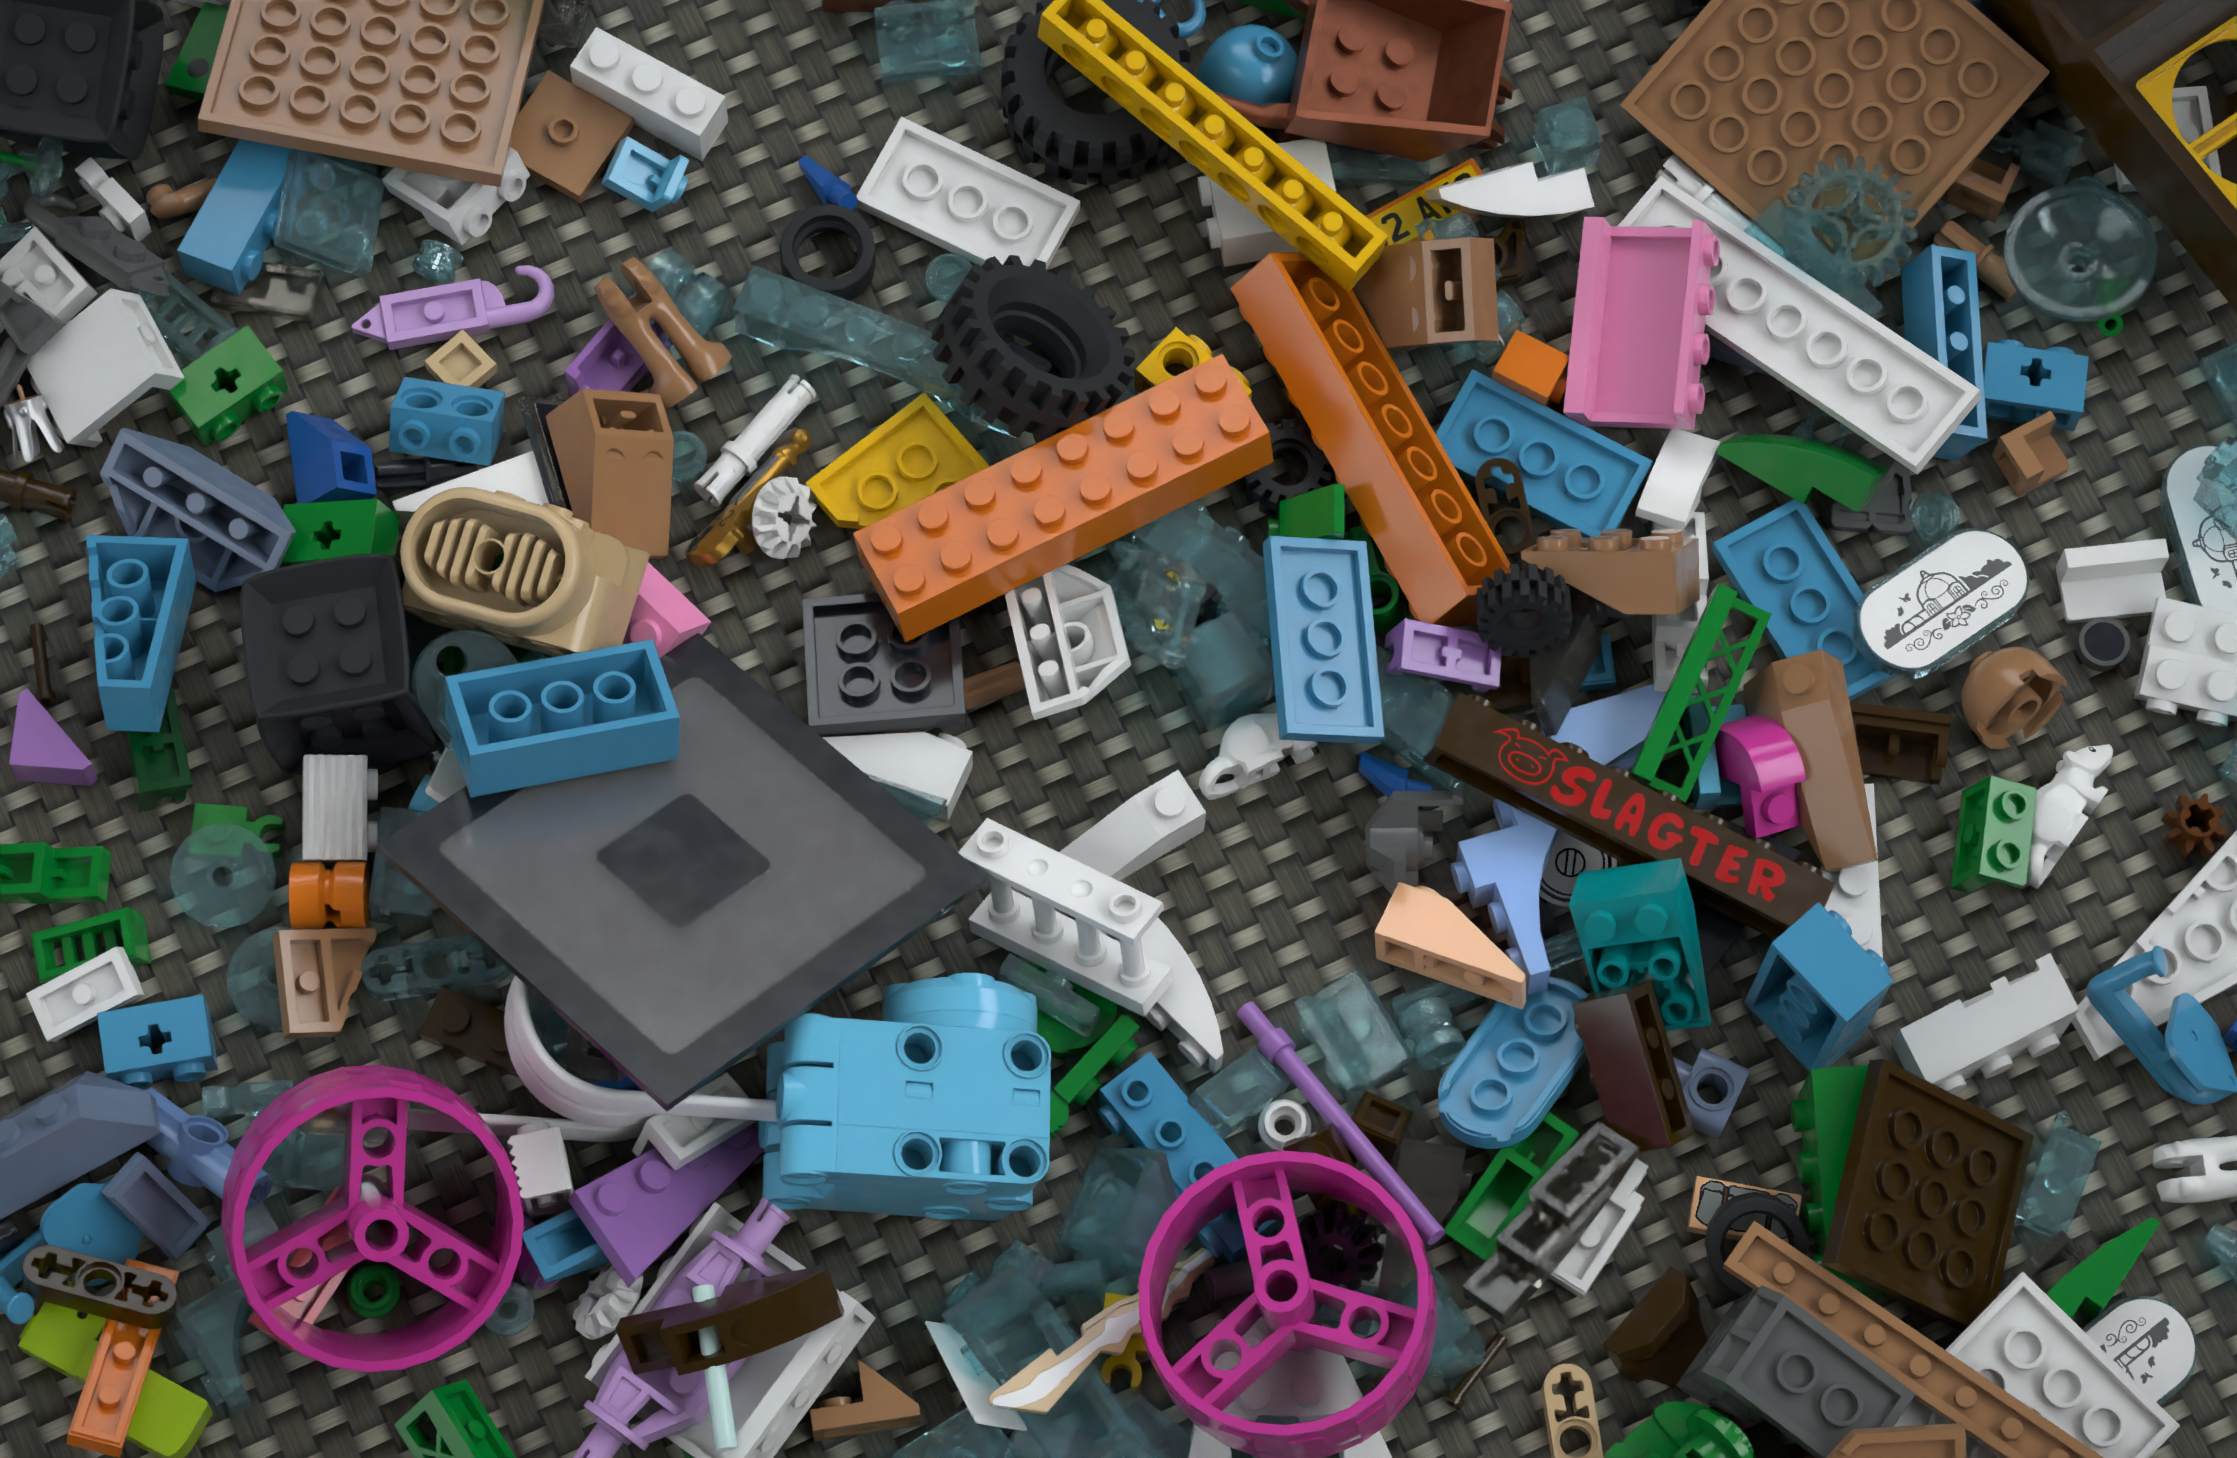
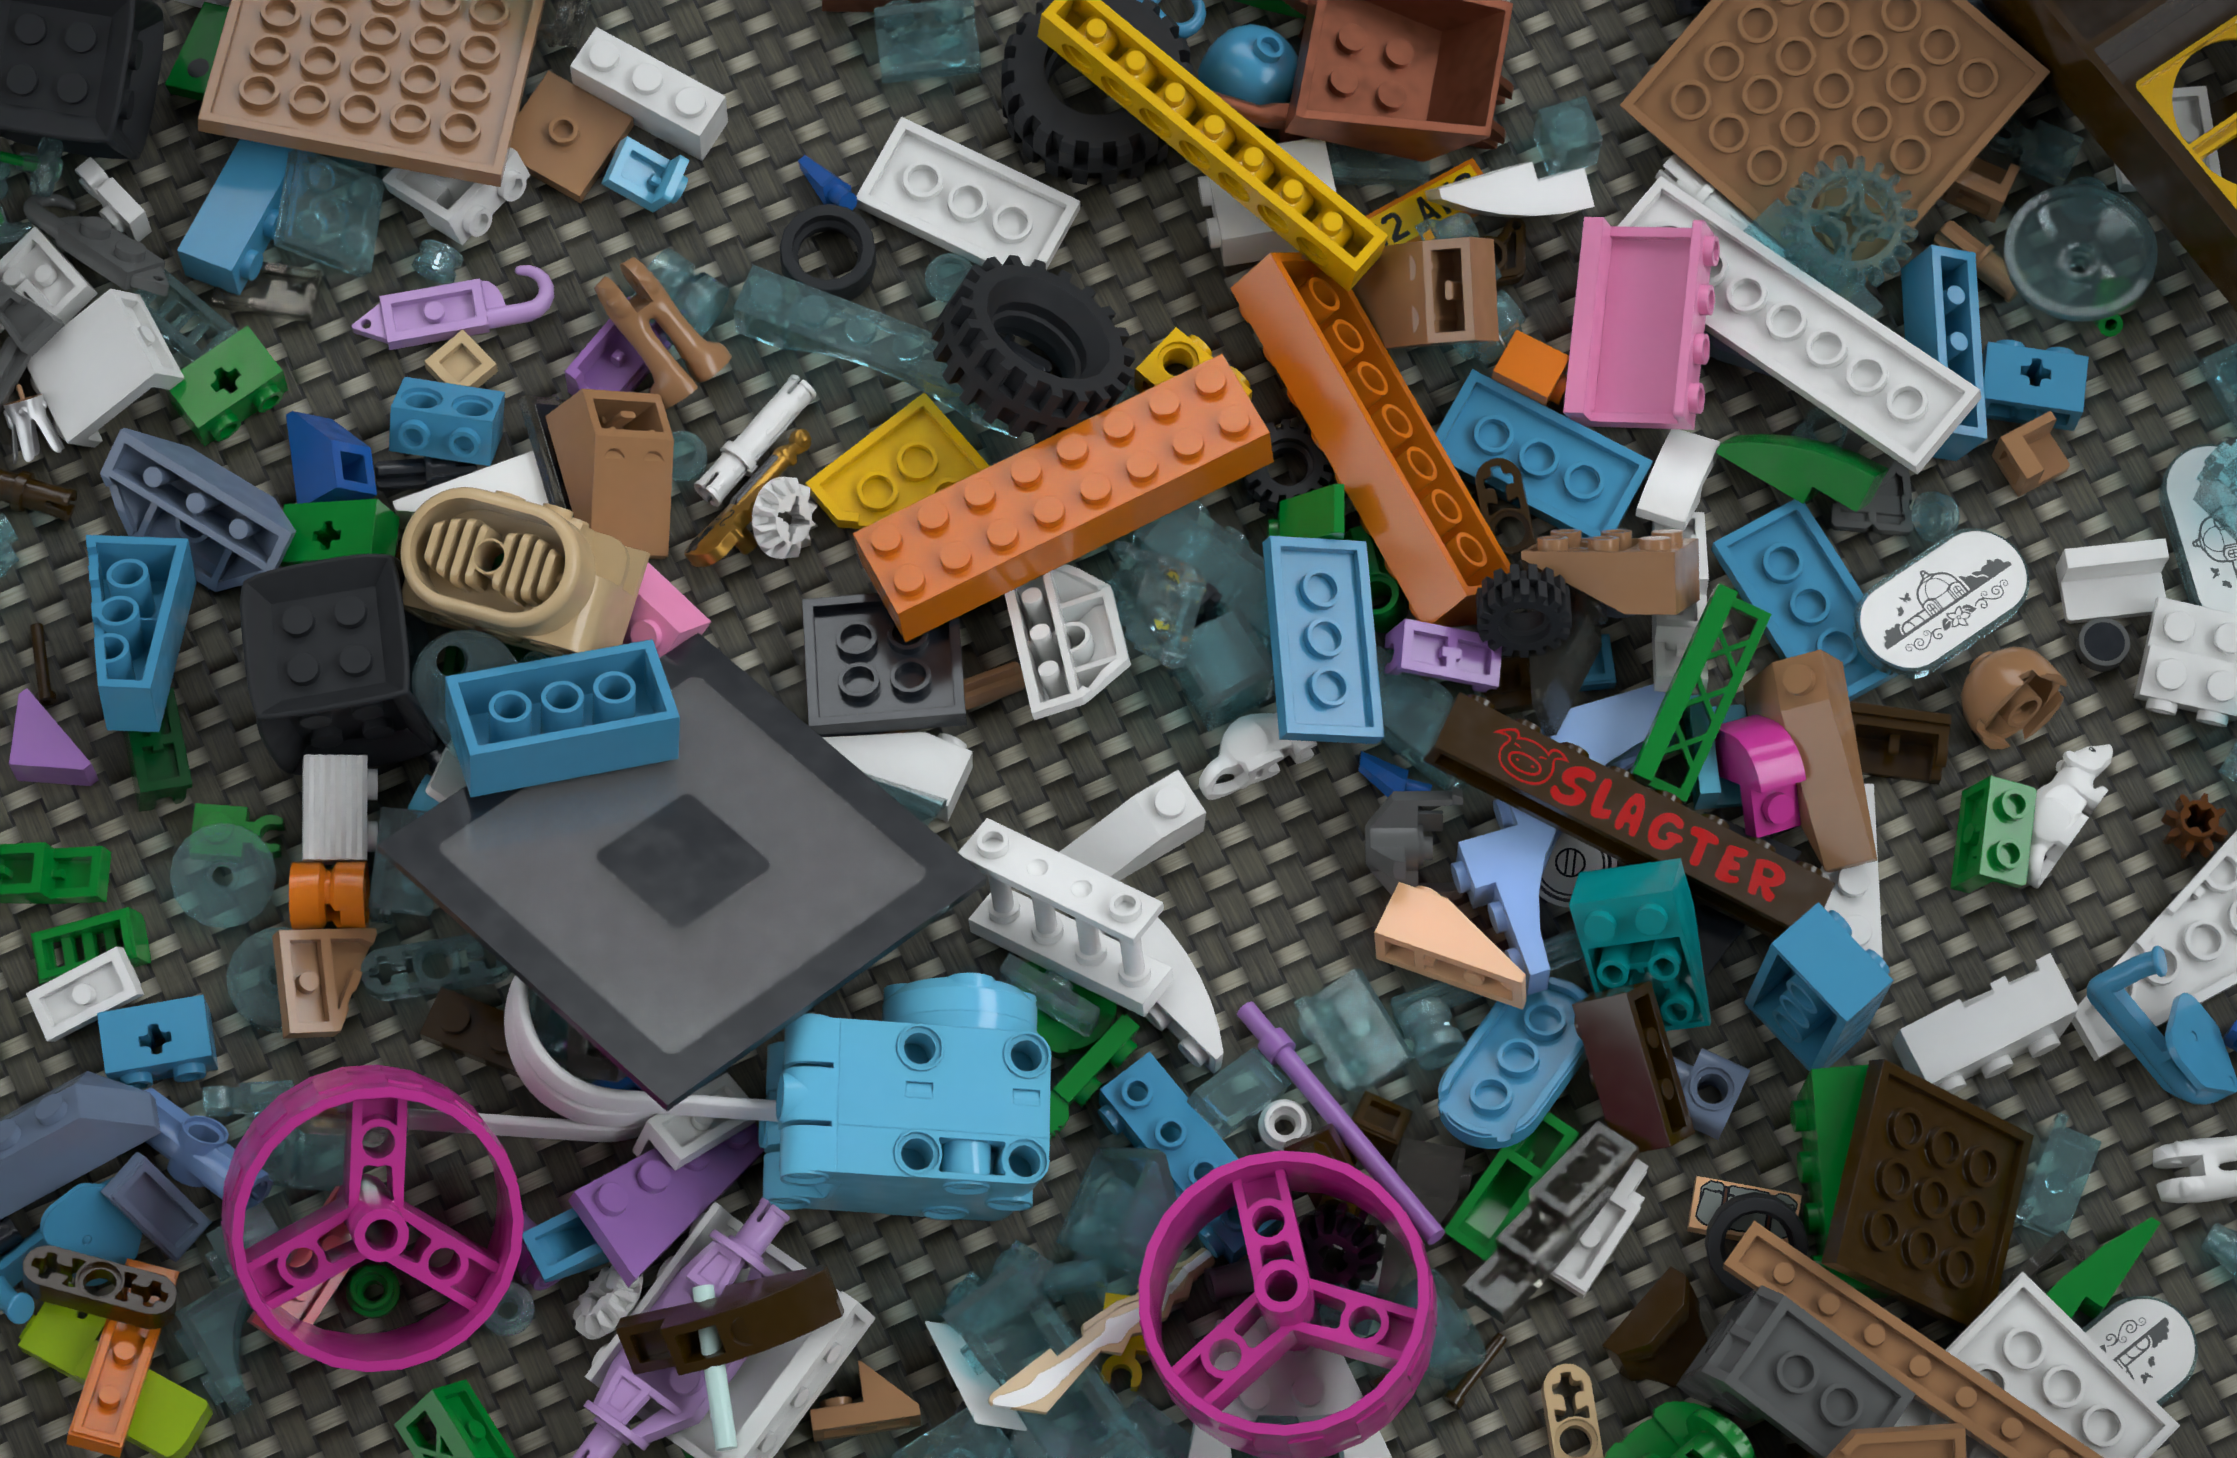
medium nougat arm [146,178,217,220] -> none
white brick [507,1122,574,1219] -> none

